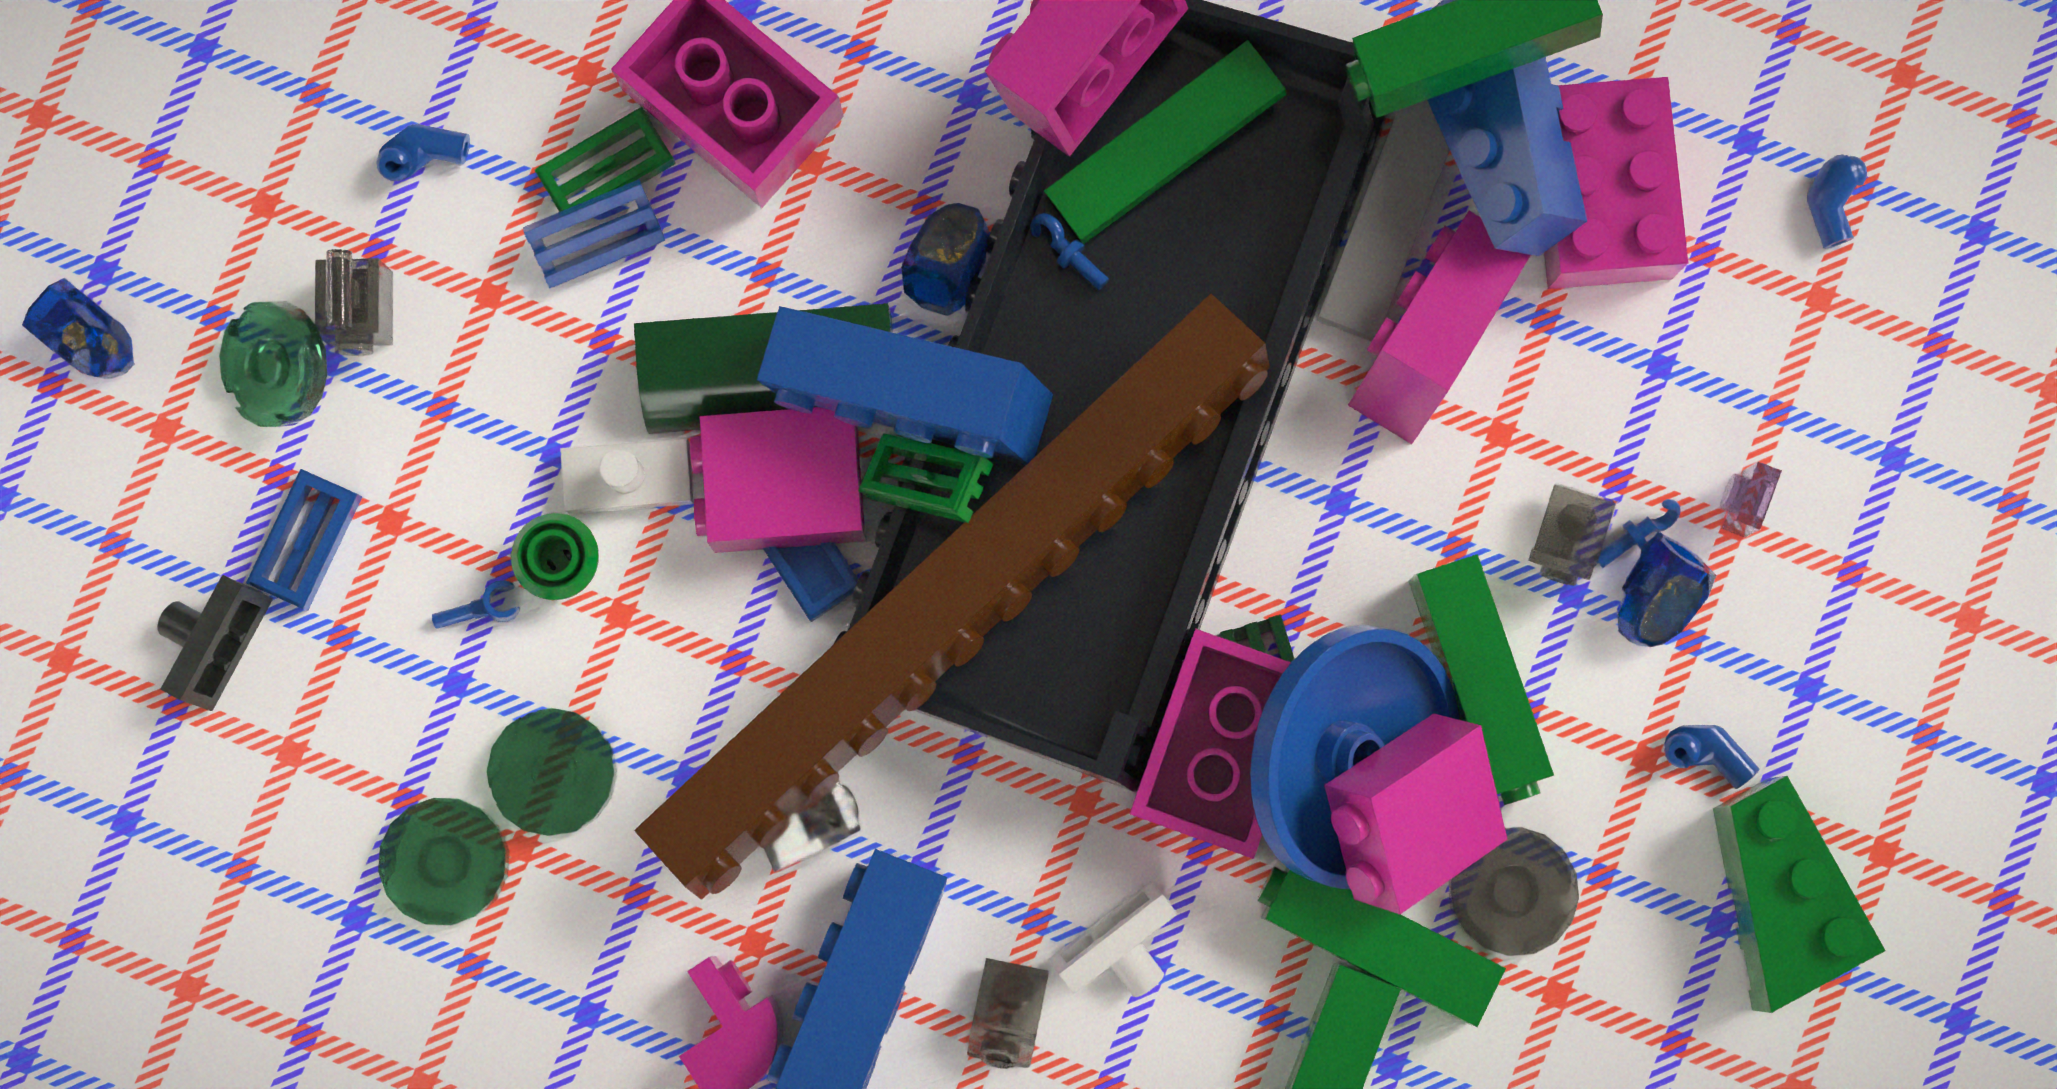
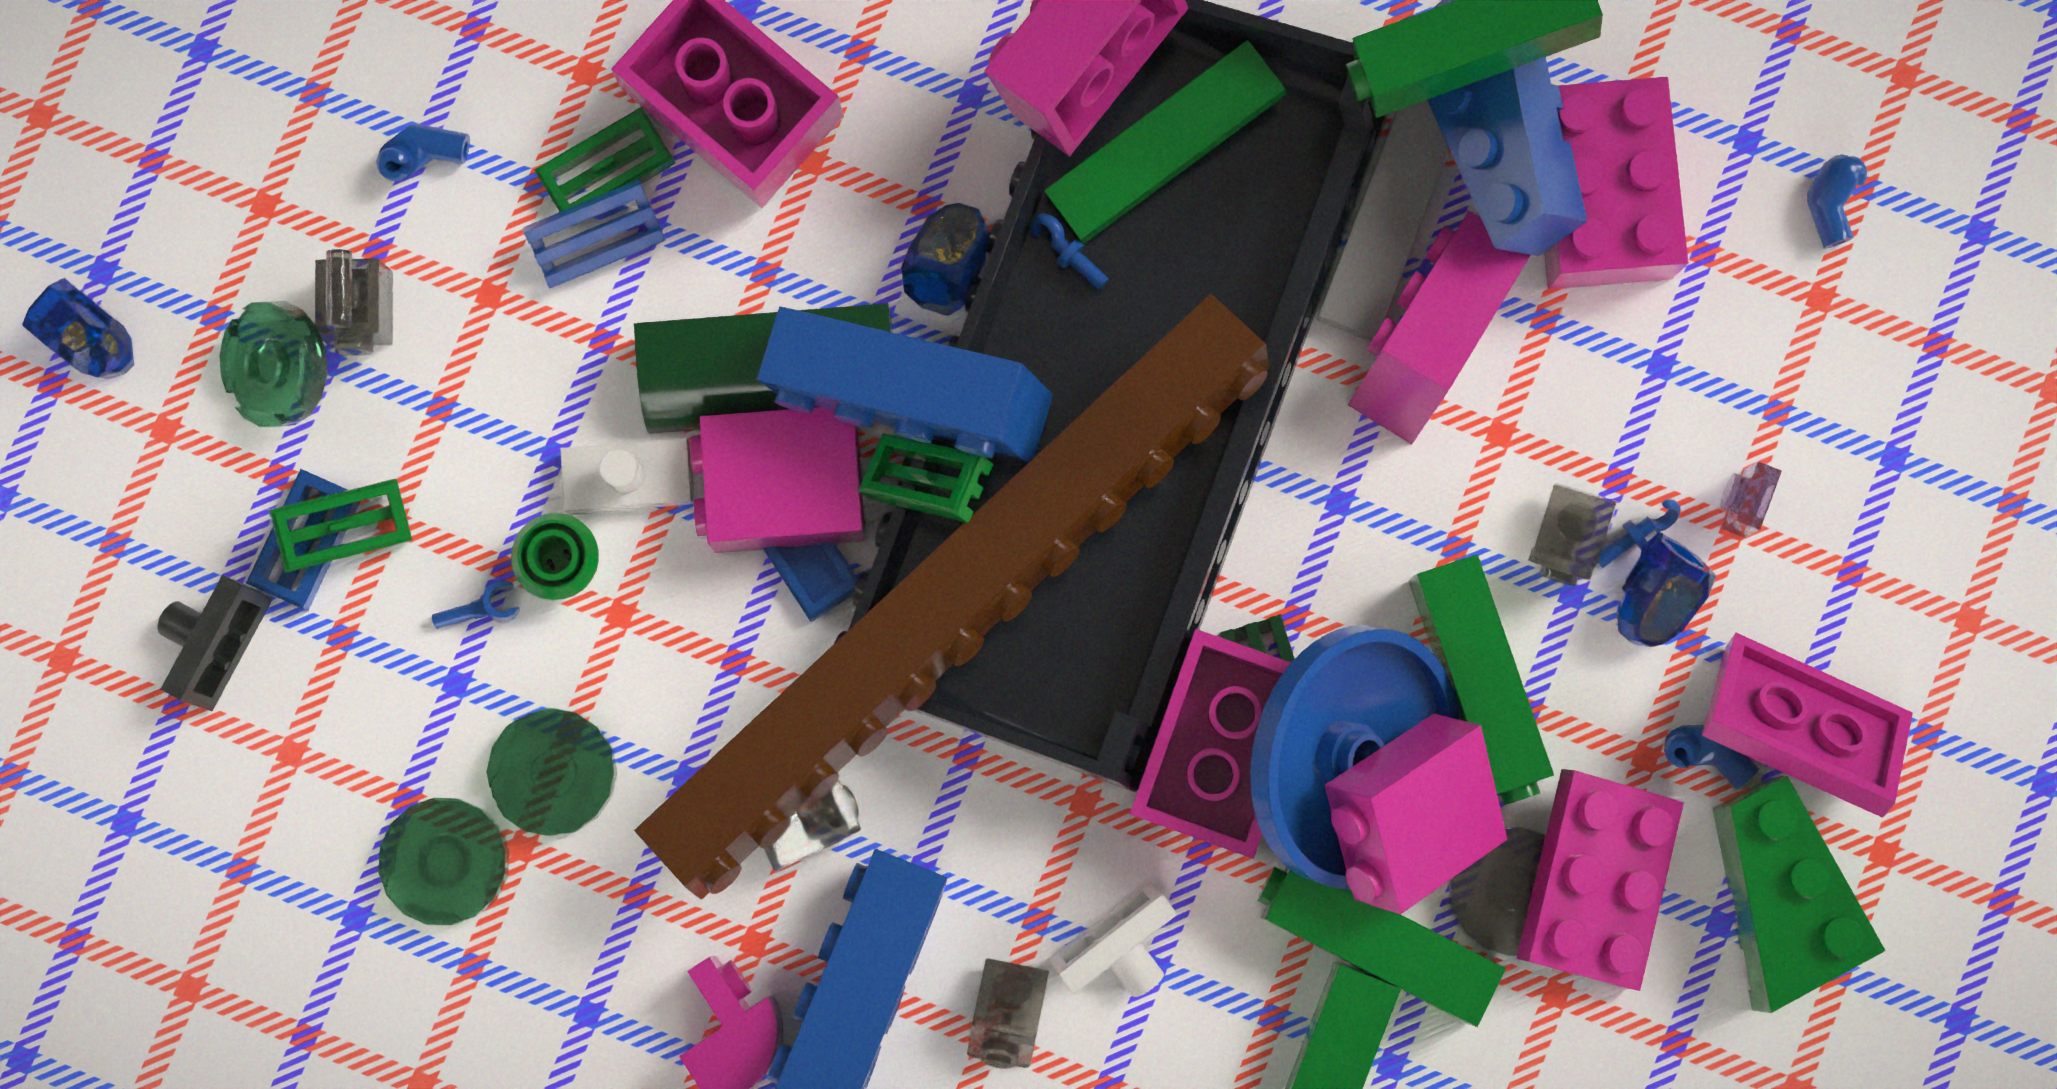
none -> green tile [268,478,412,572]
none -> dark pink plate [1516,769,1684,991]
none -> dark pink plate [1702,632,1913,818]

